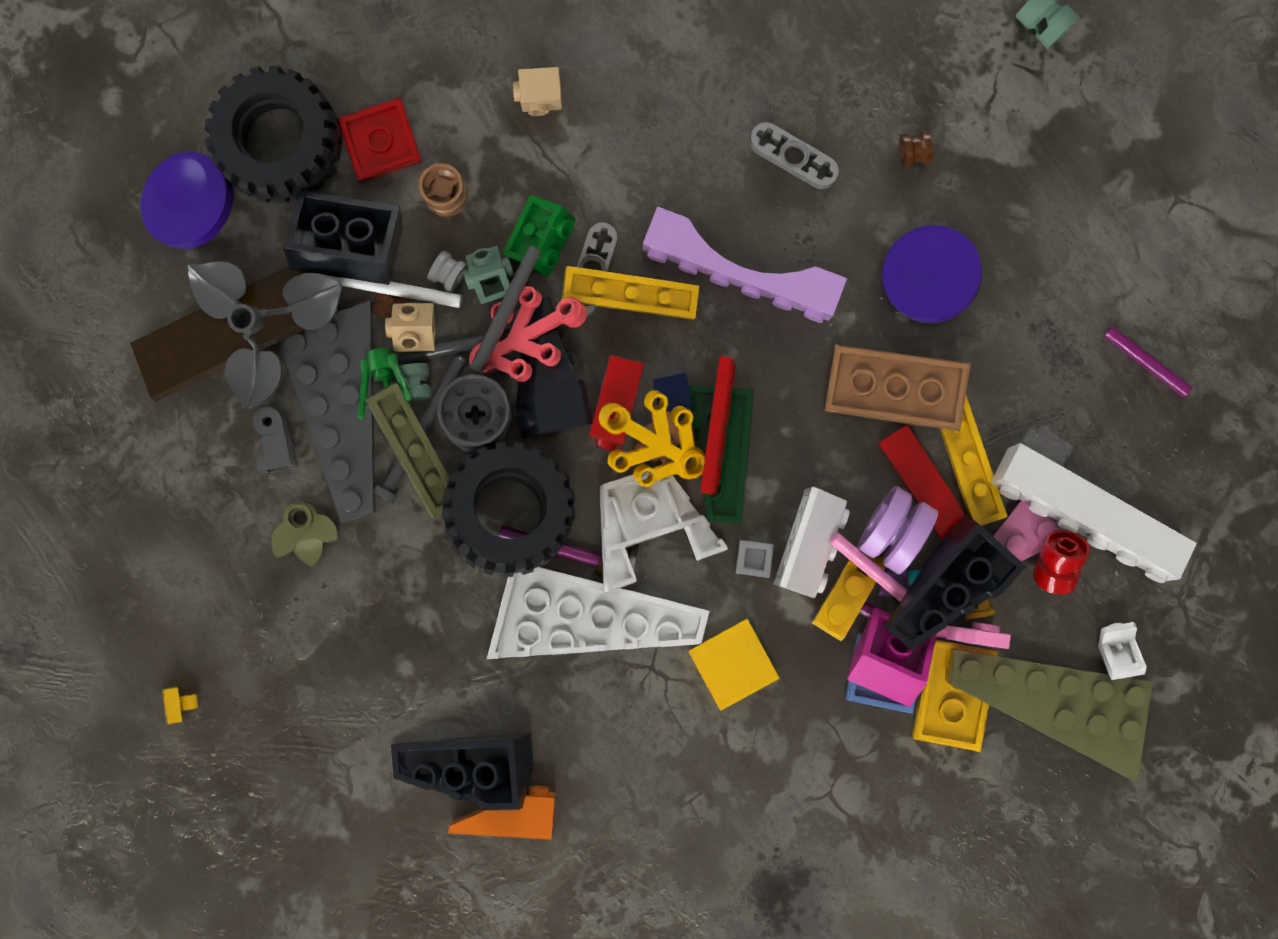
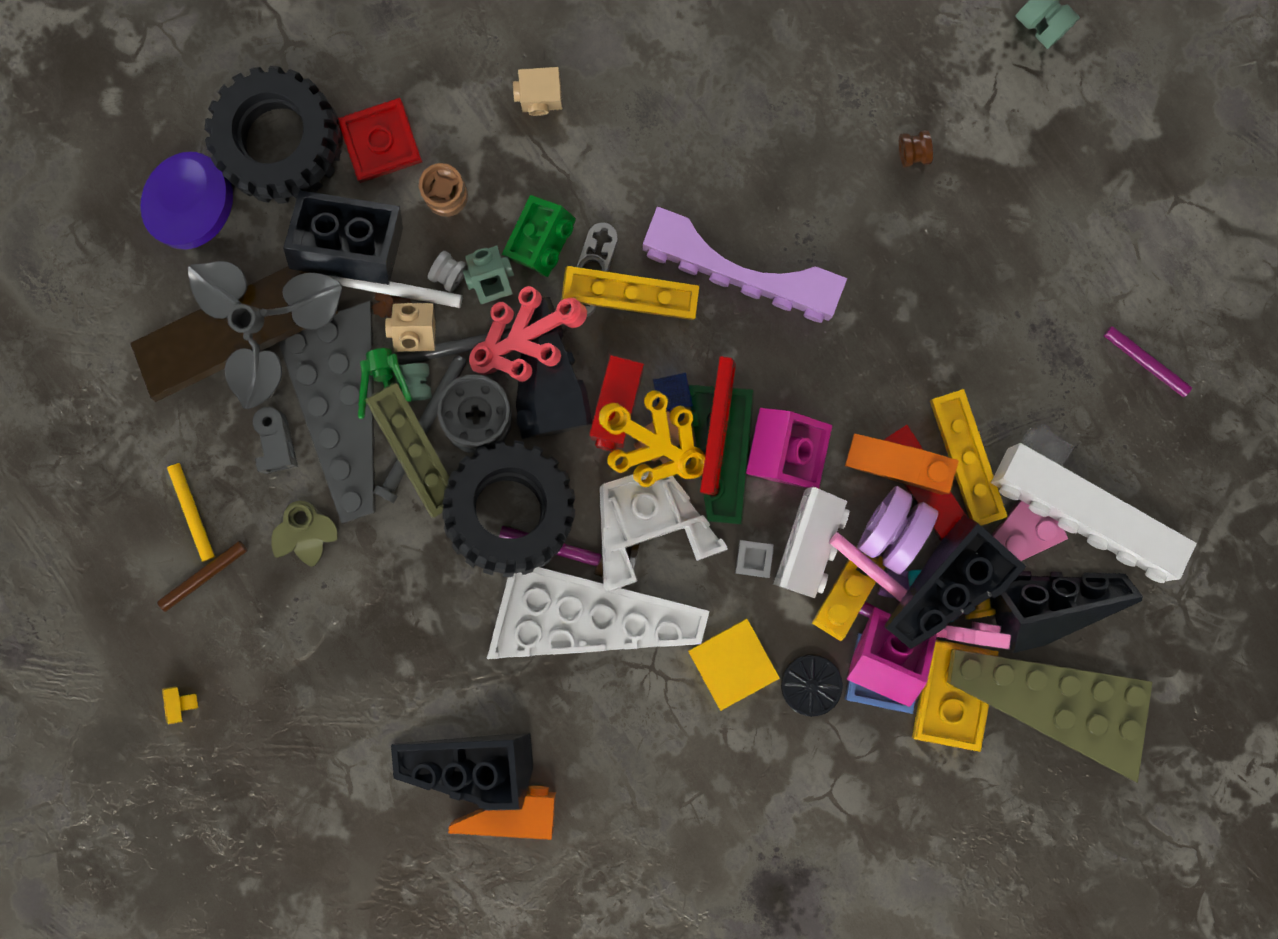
dark grey bar [470,246,541,374] -> none
light grey beam [750,122,839,189] -> none
medium nougat tile [824,345,971,432] -> none
dark purple piece [882,225,982,323] -> none
red wheel [1033,529,1090,595] -> none
white bracket [1098,622,1147,680] -> none
none -> reddish brown bar [157,541,247,612]
none -> yellow bar [167,463,215,562]
none -> dark pink slope [746,408,832,489]
none -> black wheel [781,655,843,717]
none -> orange slope [844,433,959,495]
none -> black wedge [991,571,1143,653]

